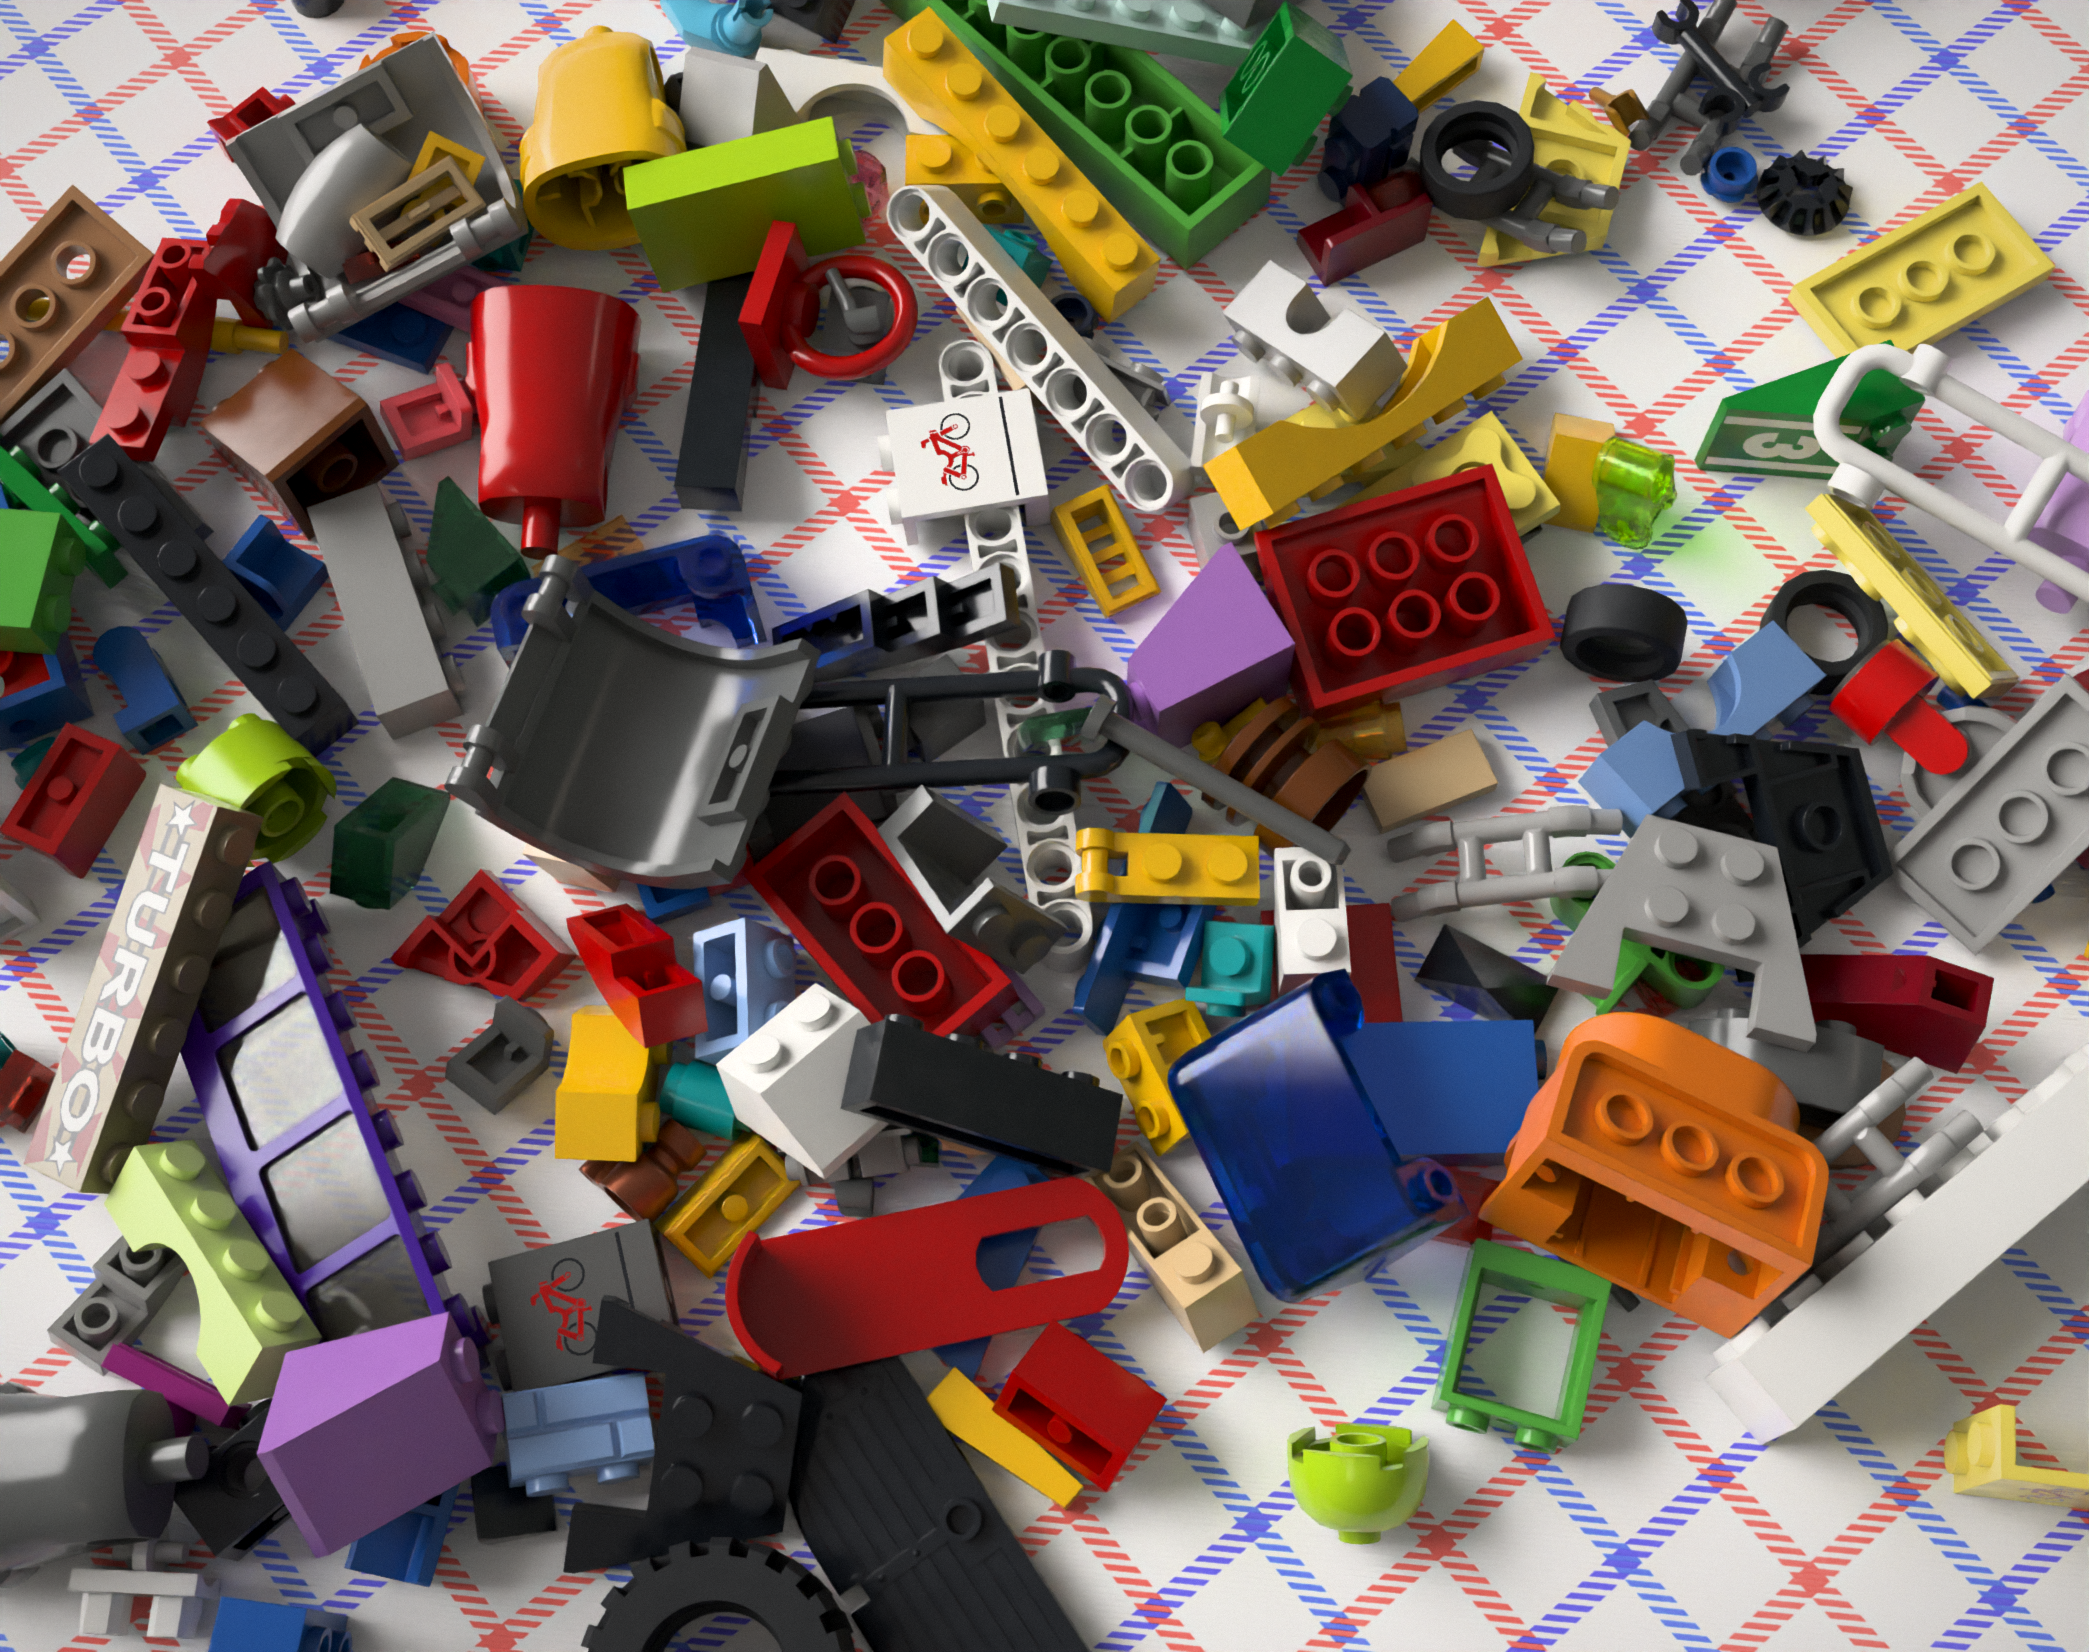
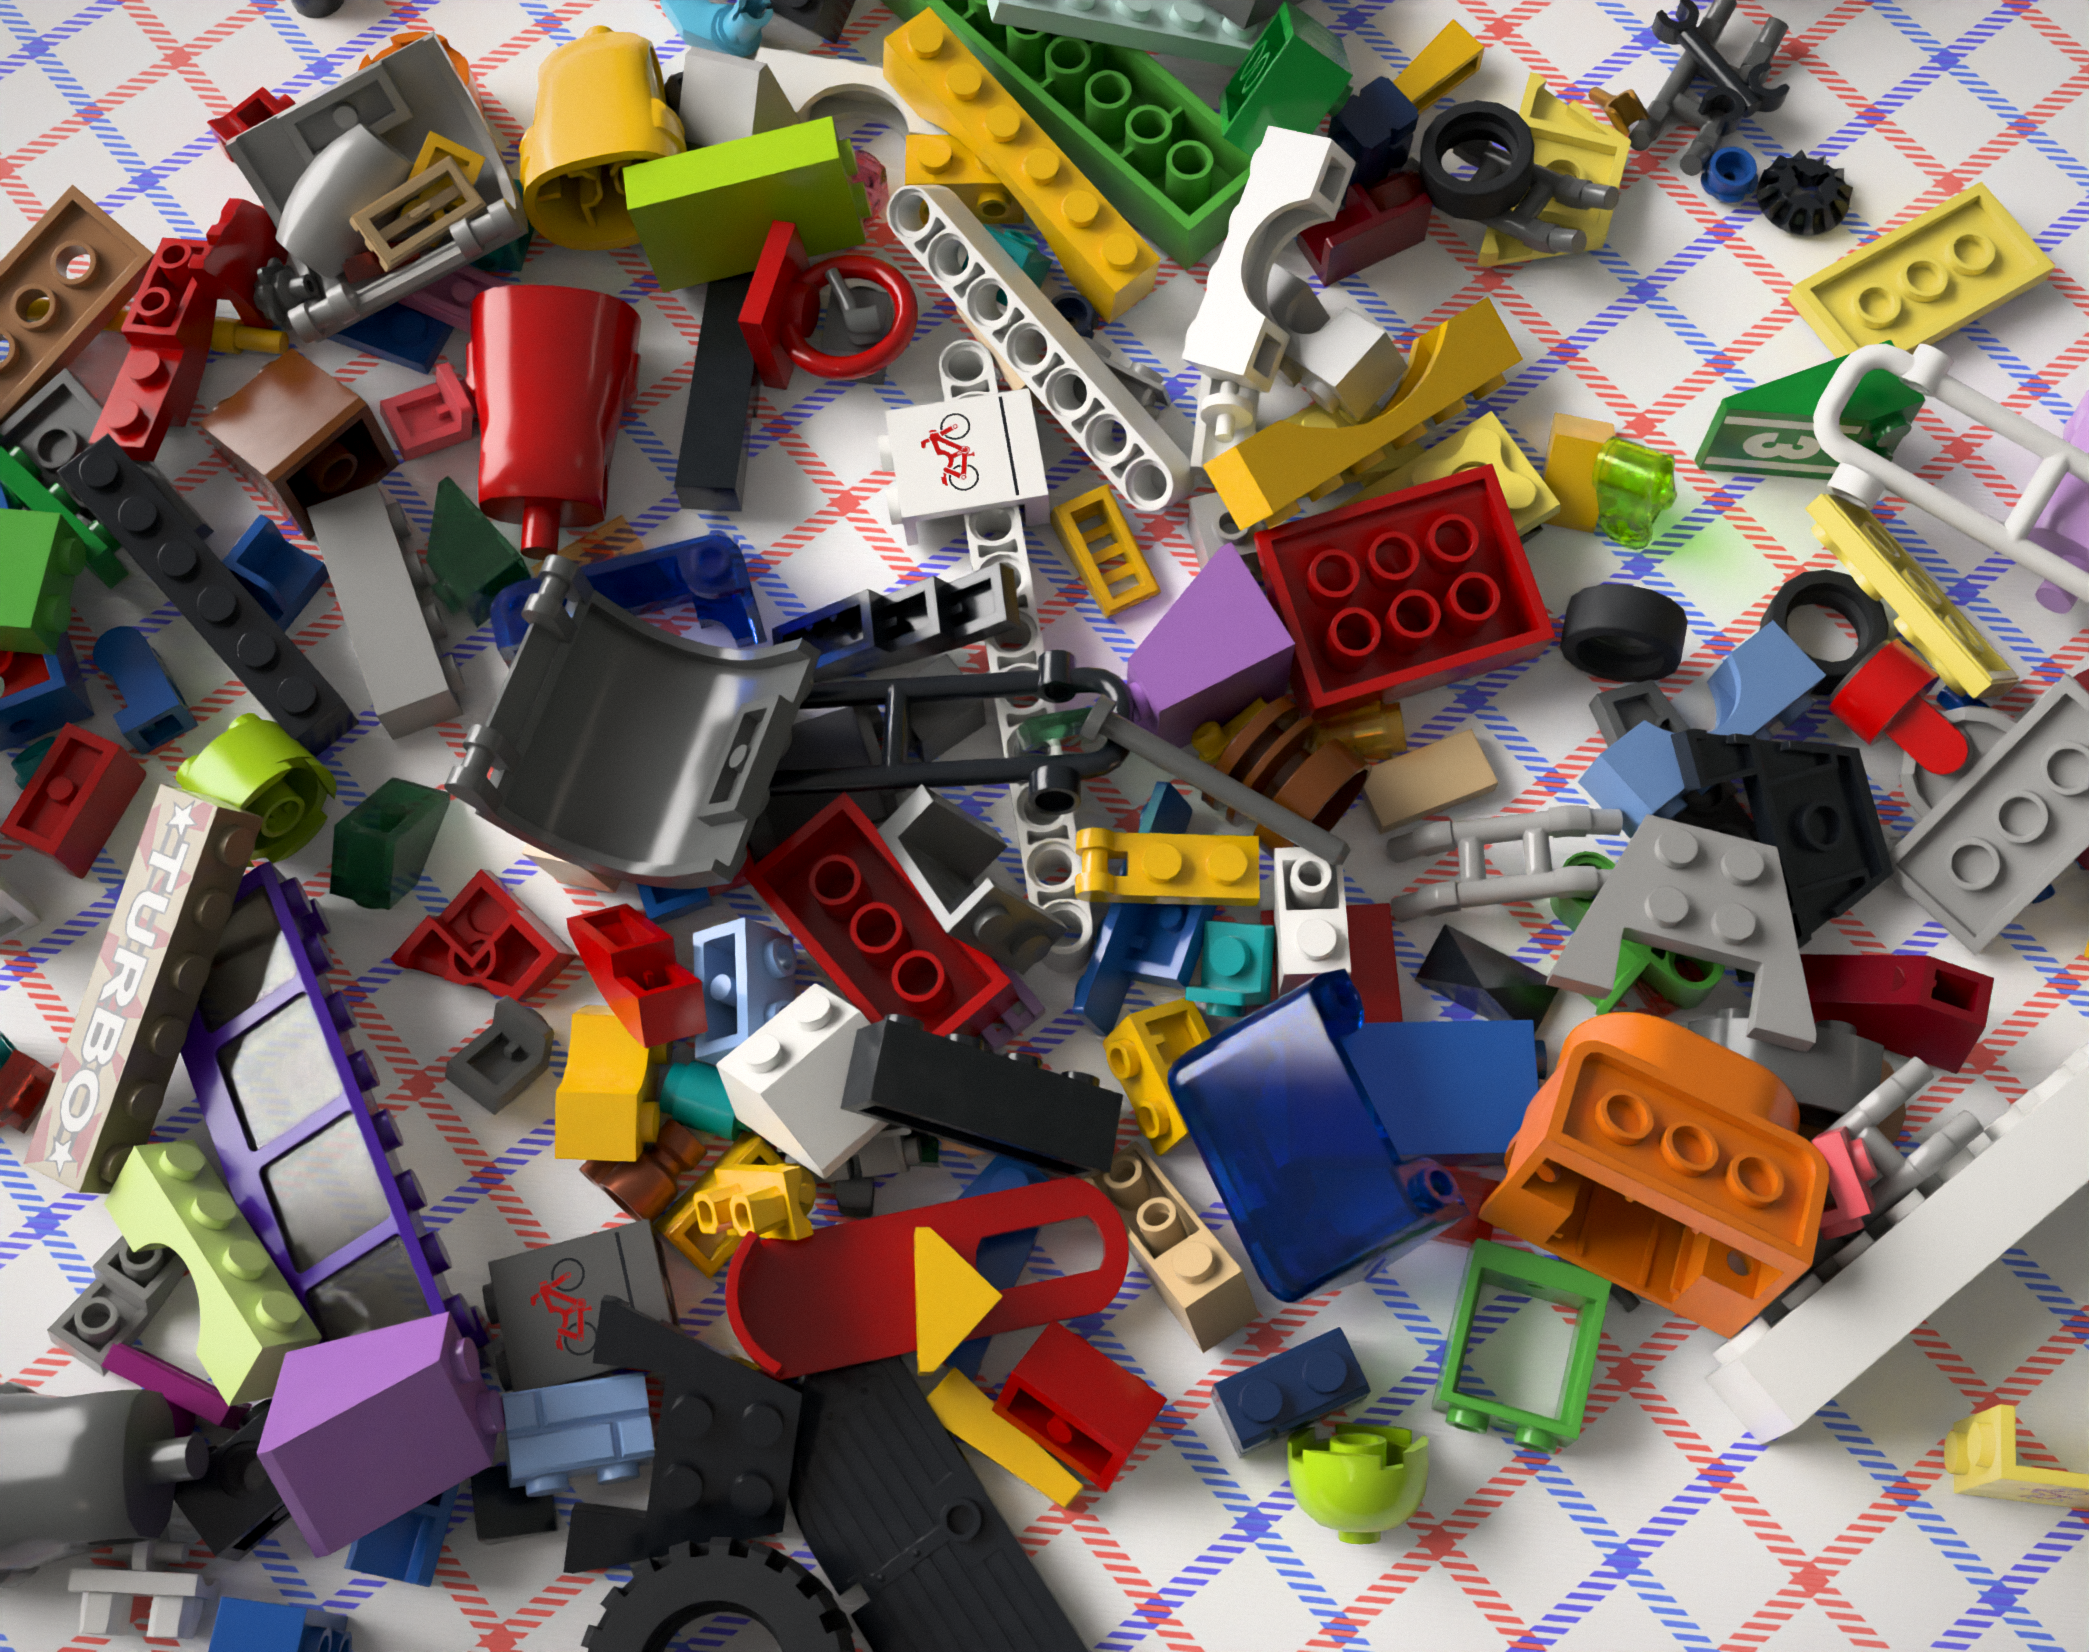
none -> yellow hips [693,1163,816,1240]
none -> yellow slope [914,1227,1003,1376]
none -> white arch [1181,126,1356,394]
none -> dark blue brick [1210,1327,1371,1459]
none -> coral bracket [1812,1126,1877,1240]

